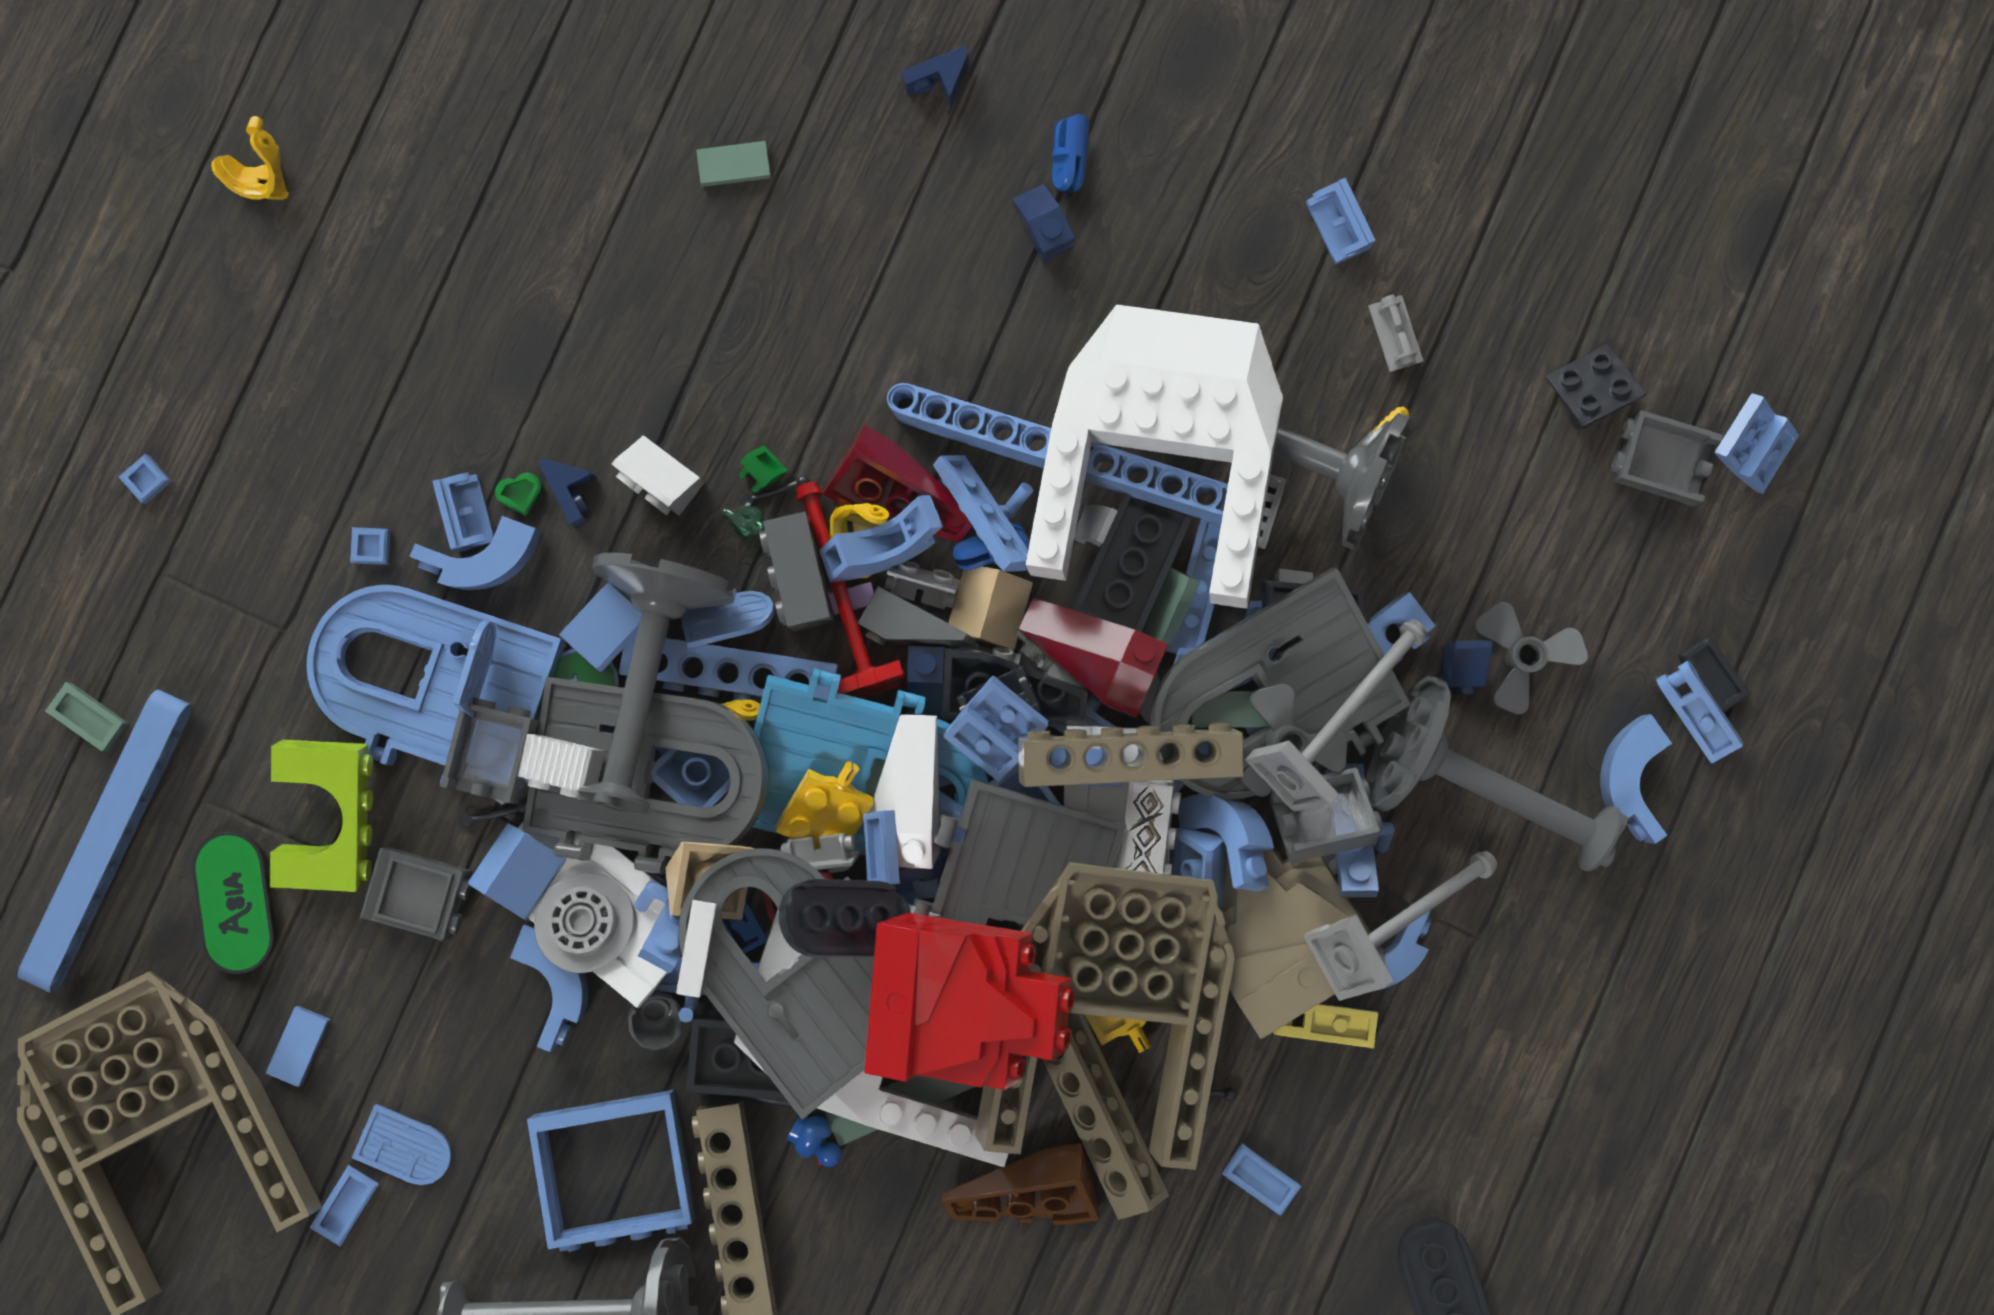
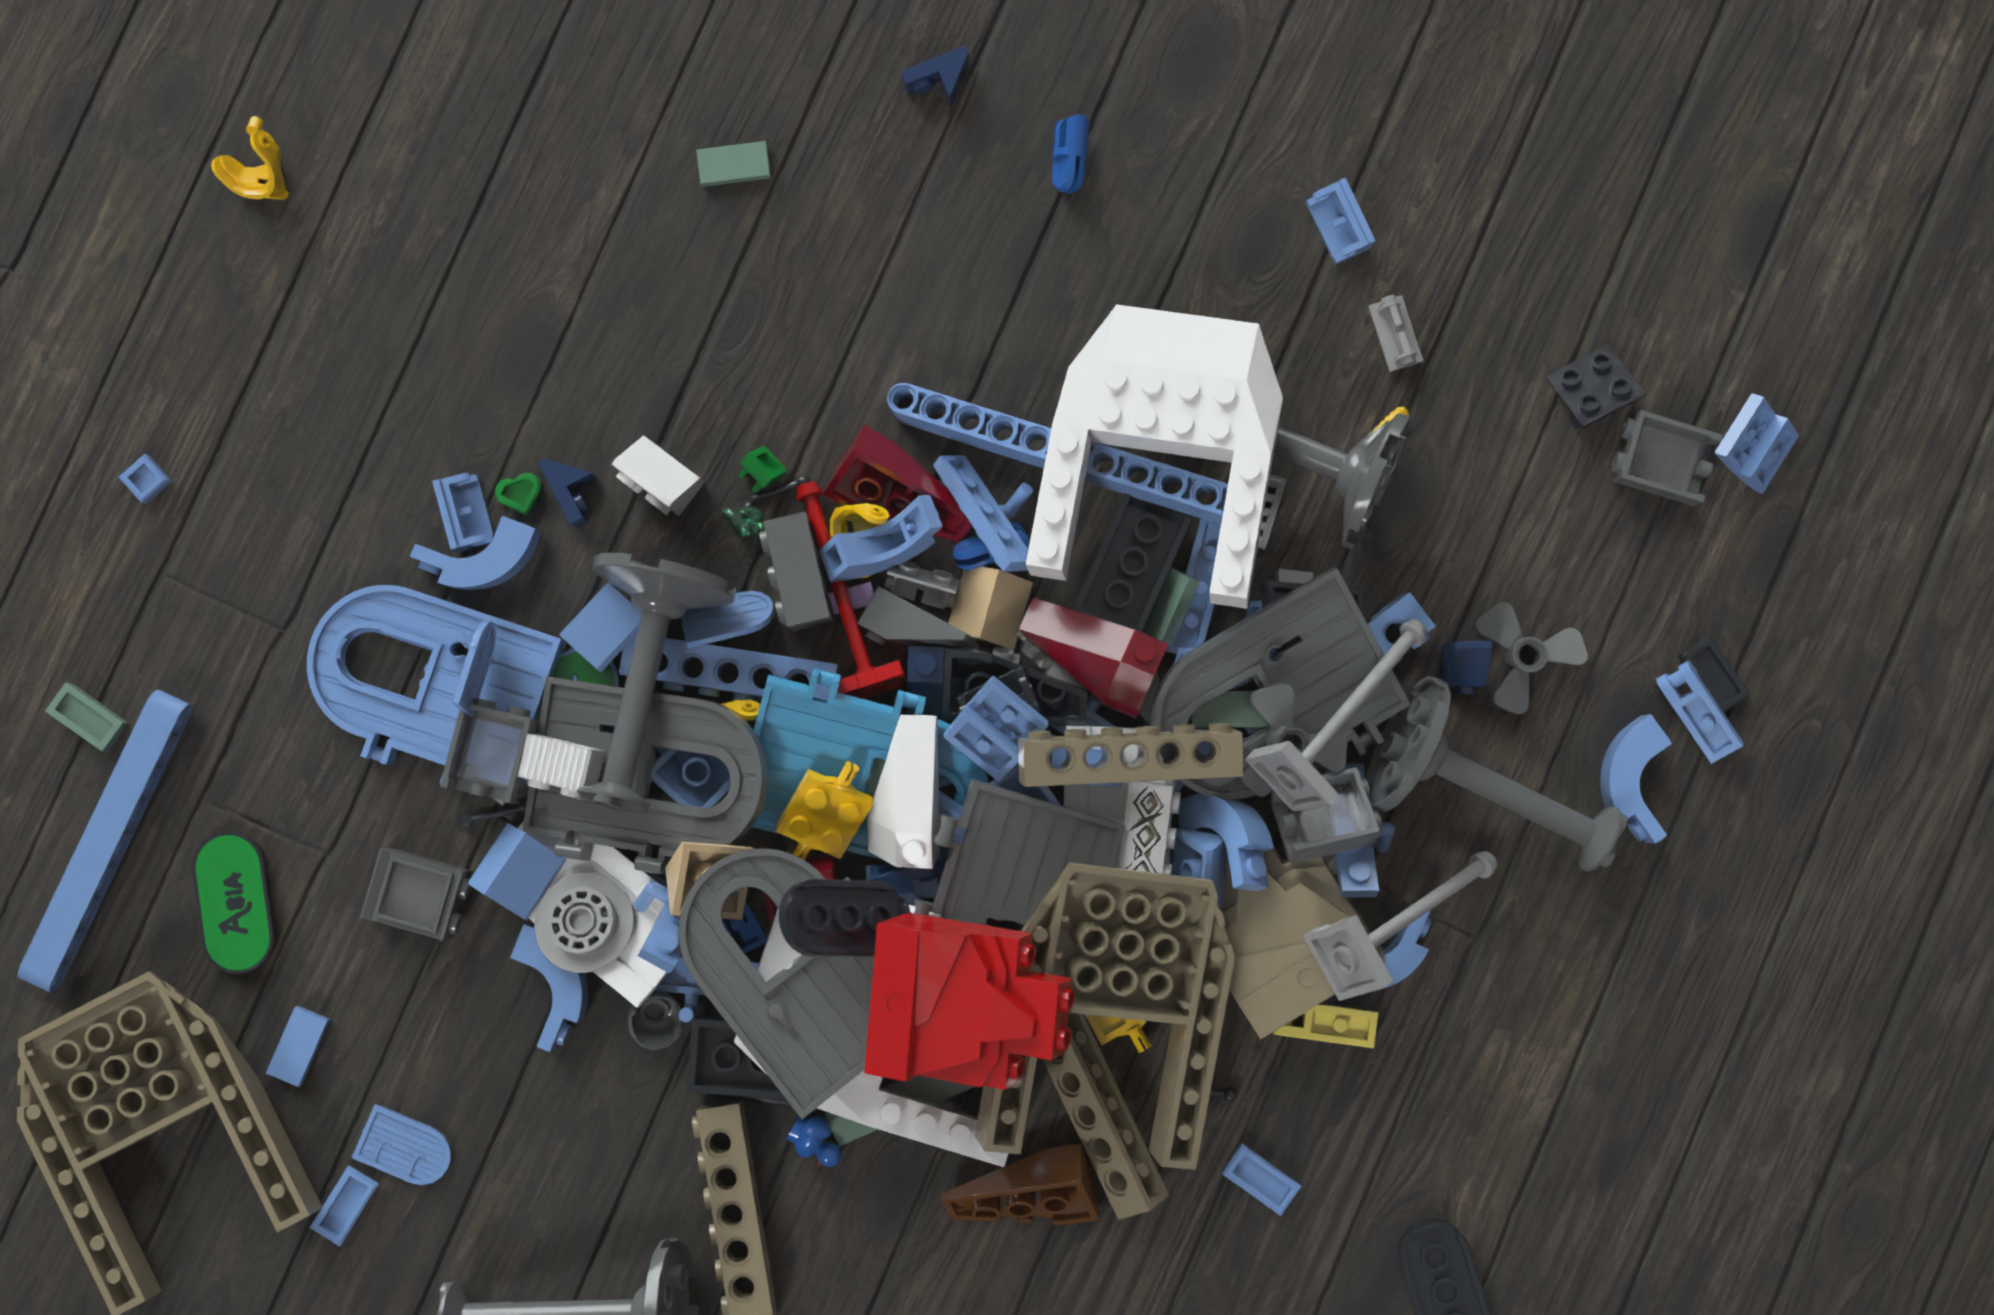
lime arch [270,739,373,892] -> none
medium blue tile [350,527,391,565] -> none
medium blue window [527,1089,696,1252] -> none
white piece [676,900,718,998] -> none
light grey hinge [781,833,860,873] -> none
medium blue tile [863,810,900,884] -> none
dark blue slope [1012,184,1075,262] -> none
light grey slope [1074,505,1118,547] -> none

